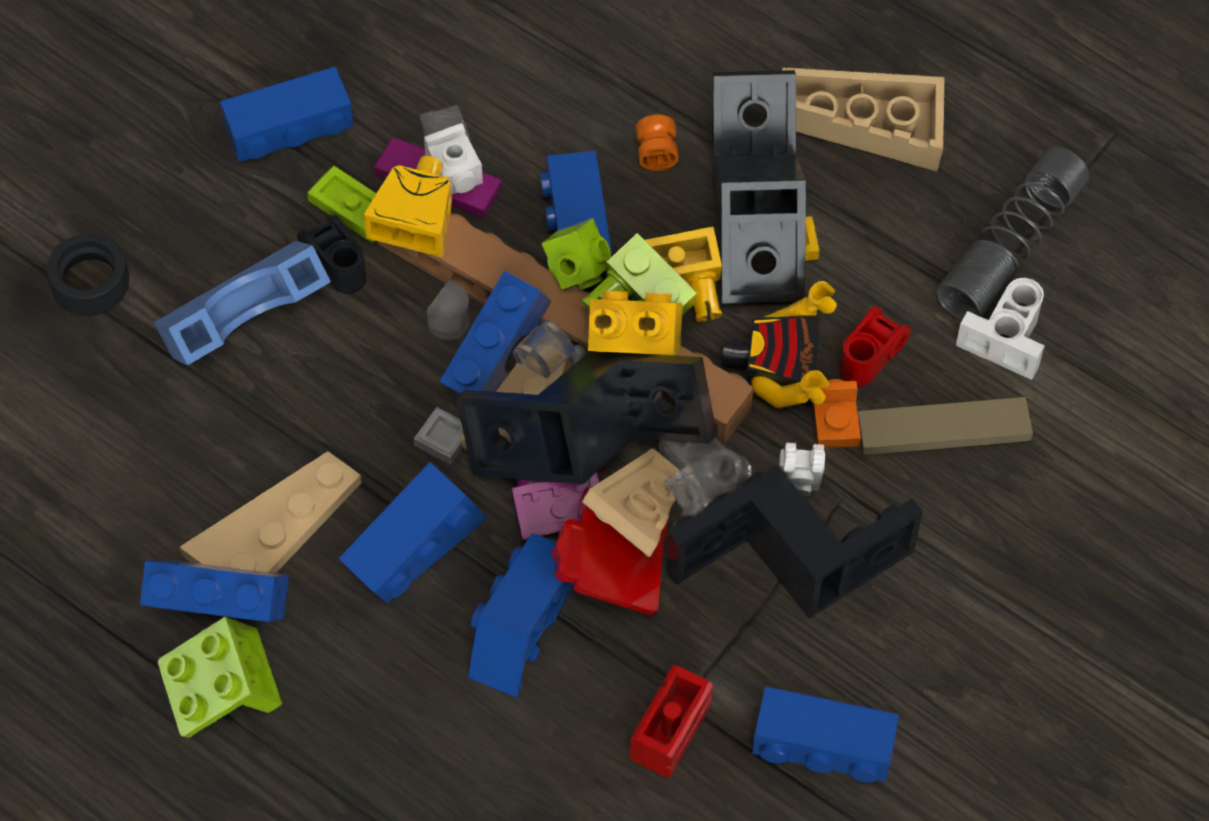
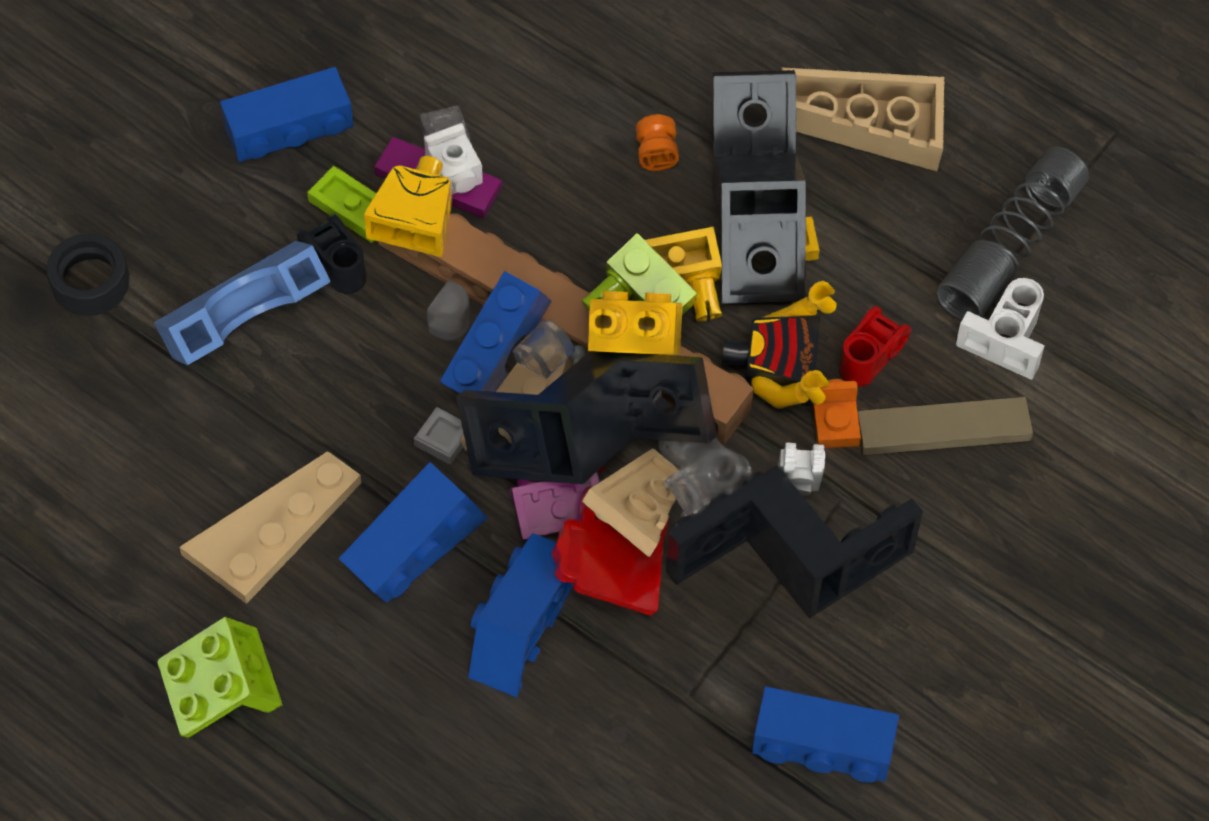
blue brick [140,559,289,622] -> none
blue brick [540,151,612,276] -> none
lime brick [541,218,611,290] -> none
red brick [630,665,713,778] -> none

